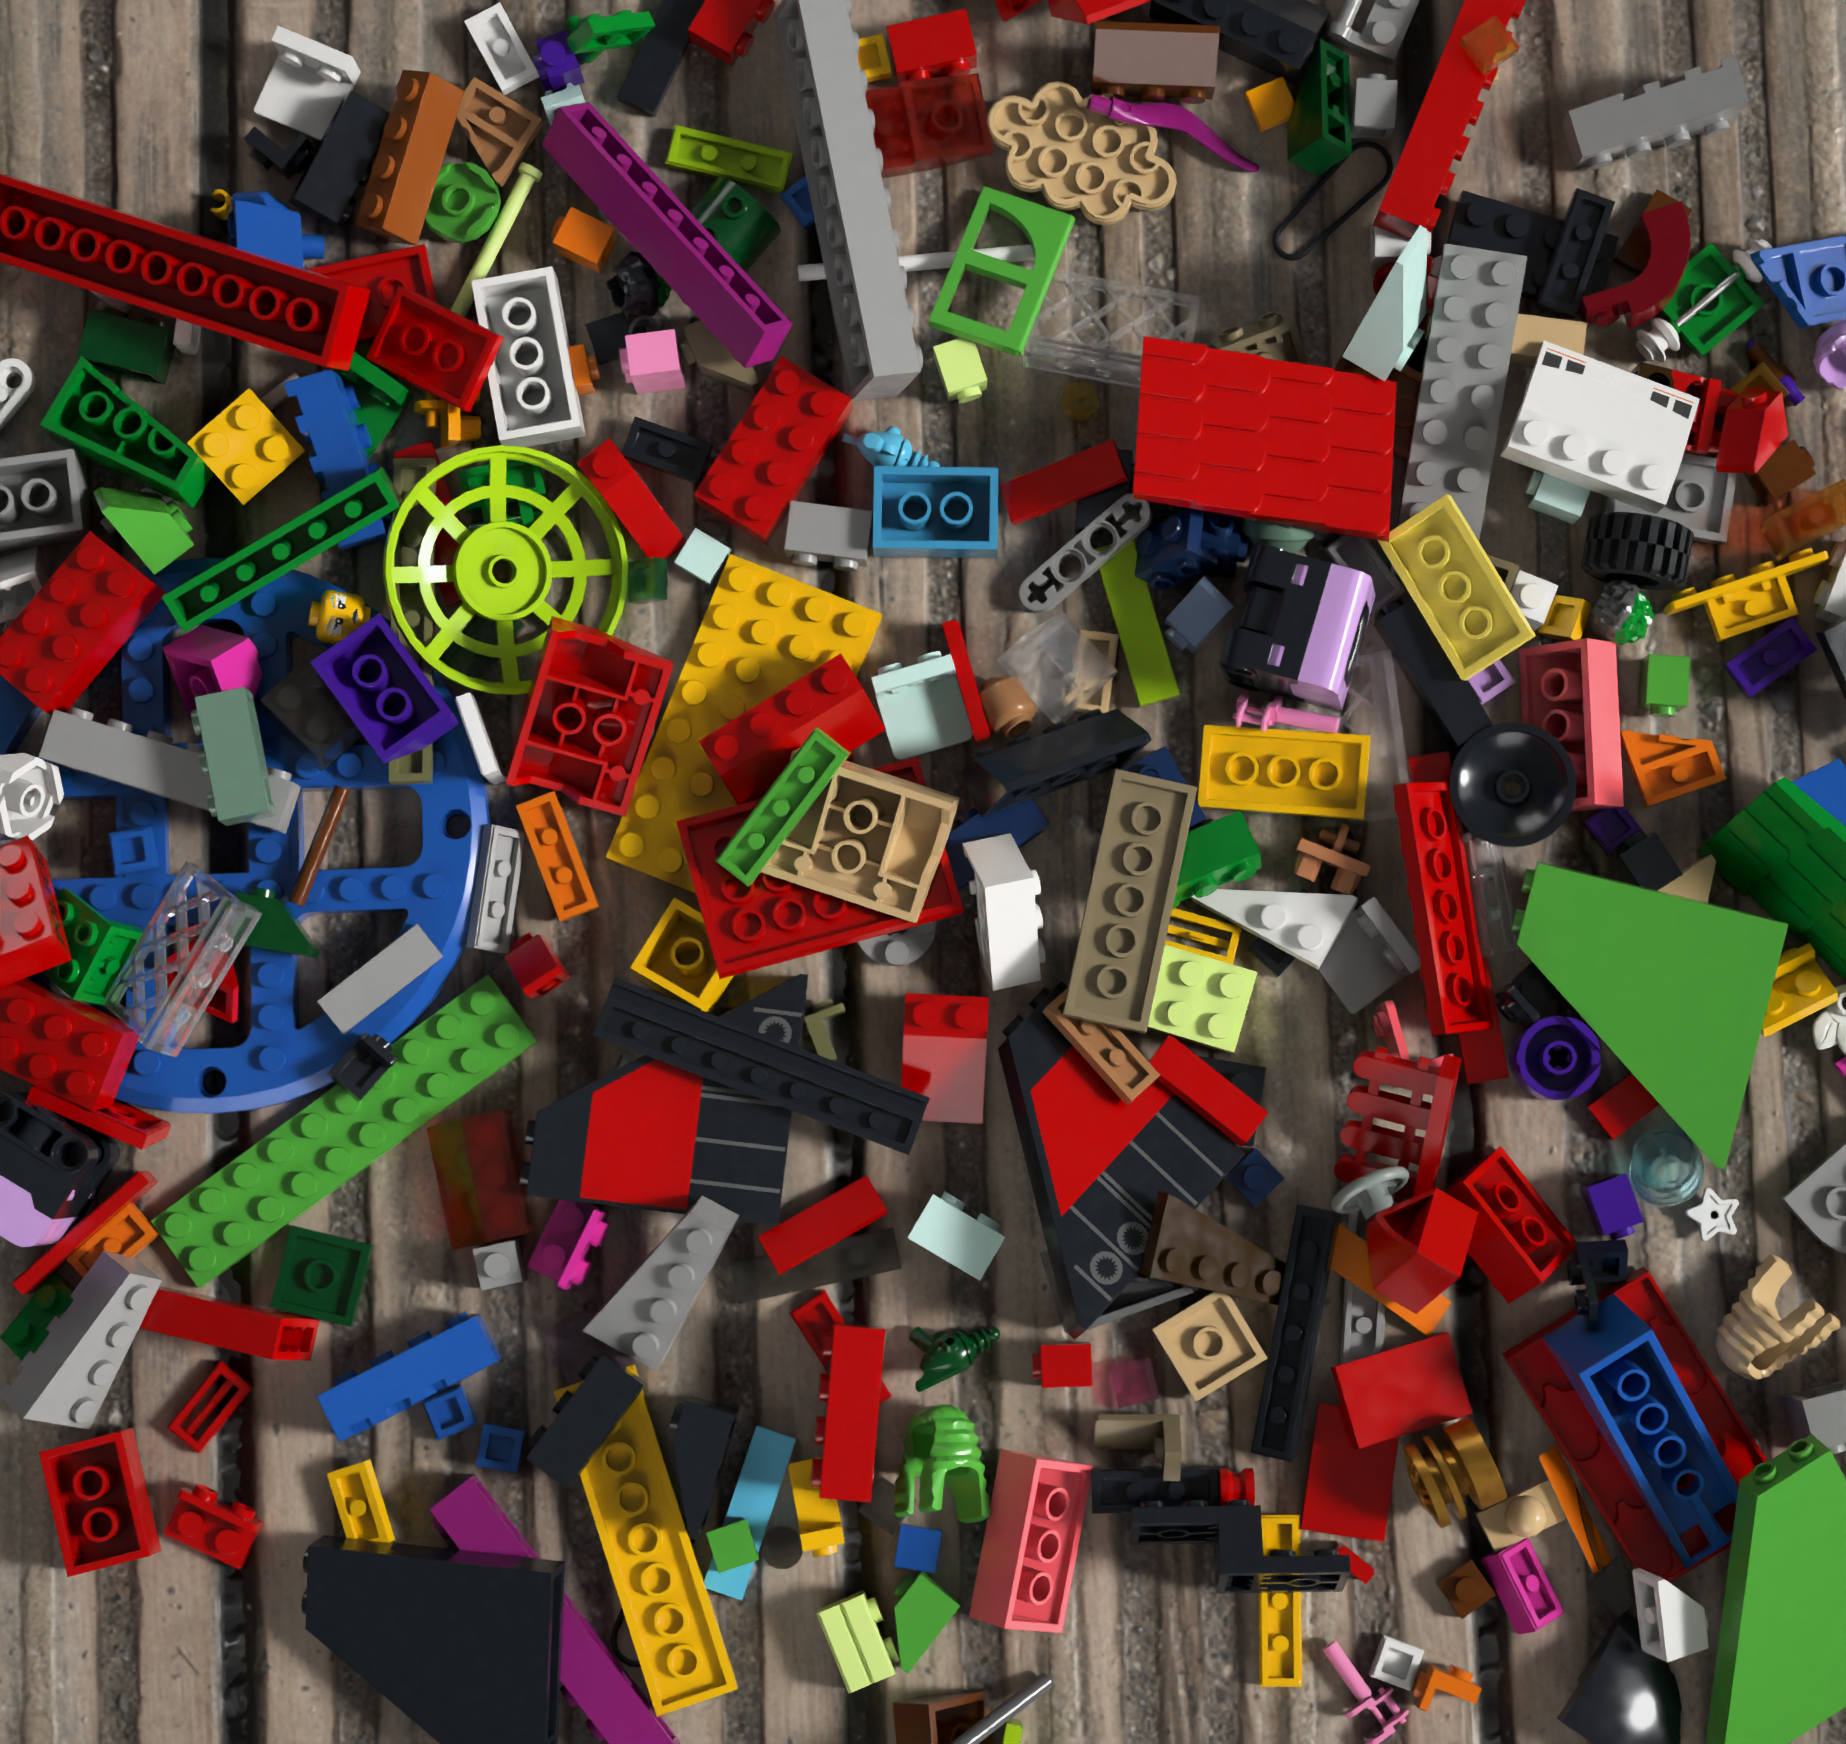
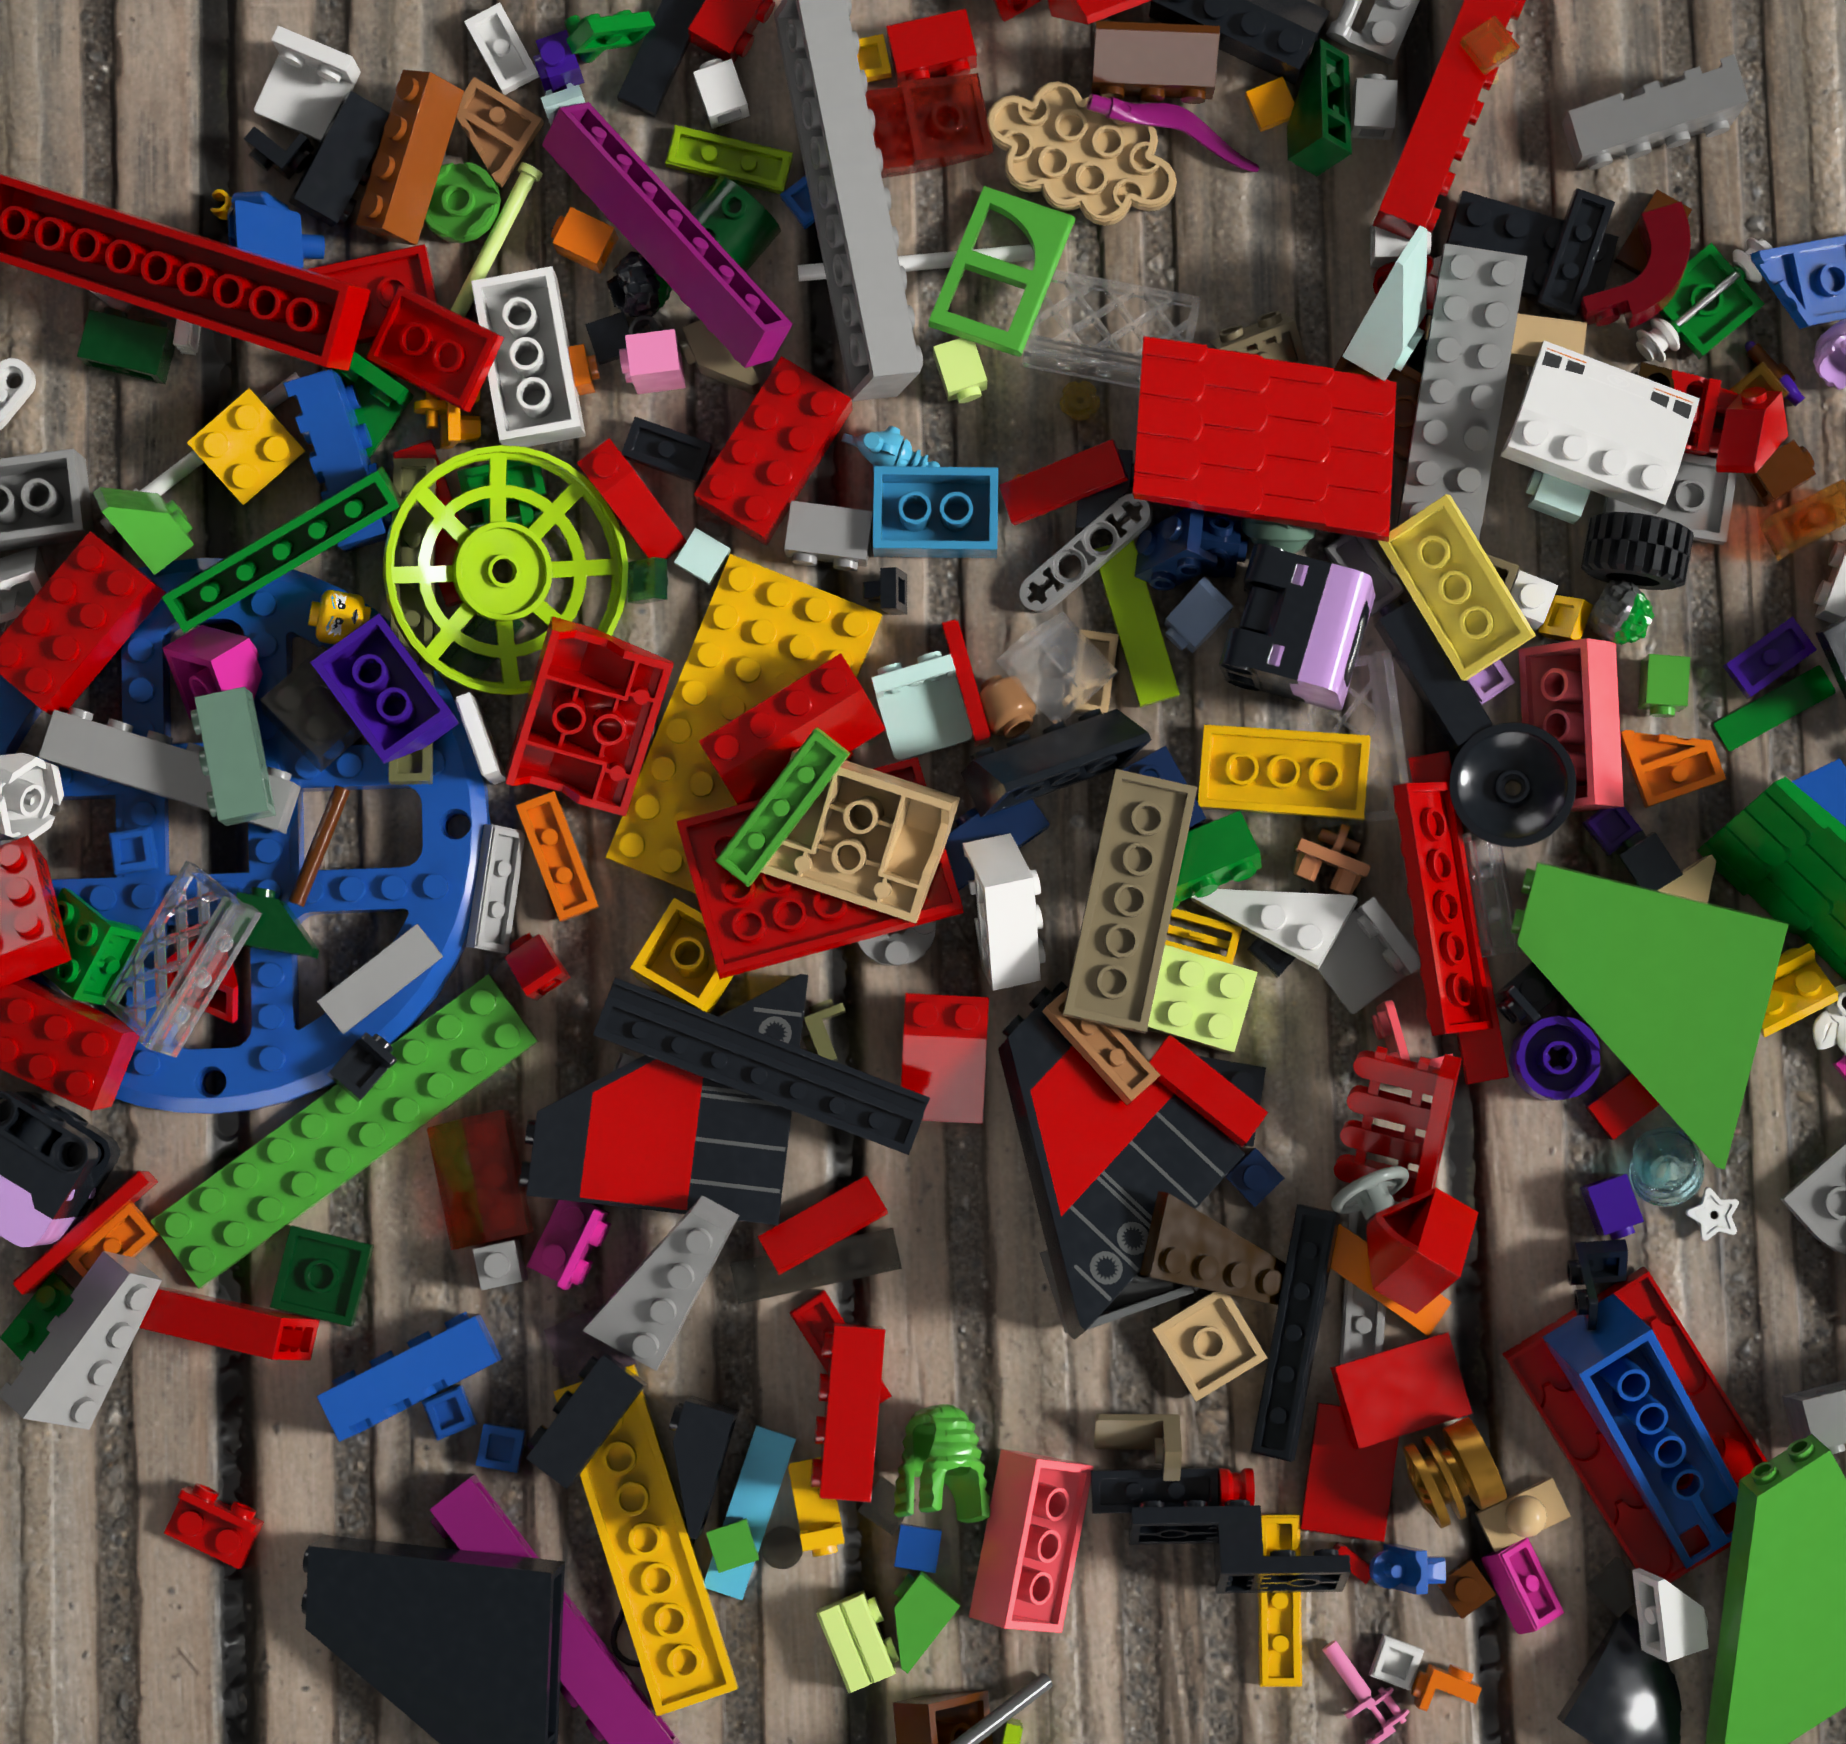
red tile [27,1085,171,1150] -> none
red brick [39,1428,162,1577] -> none
green wedge [40,356,213,509] -> none
red tile [166,1361,254,1454] -> none
yellow plate [327,1459,395,1543] -> none
light aqua brick [908,1191,1005,1281] -> none
dark green piece [909,1327,1000,1392] -> none
red brick [1032,1342,1093,1388] -> none
clear pink tile [1109,1357,1160,1408] -> none
bright pink piece [1233,689,1340,734] -> none
black piece [1272,141,1393,261] -> none
red slope [1443,1146,1576,1304] -> none
orange sticker [1539,1446,1611,1573] -> none
yellow bracket [1663,548,1829,642] -> none
tan hair [1715,1254,1840,1381] -> none
none -> white brick [693,59,750,129]
none -> black tile [863,567,907,615]
none -> blue hips [1369,1543,1446,1595]
none -> green sticker [1714,665,1836,751]

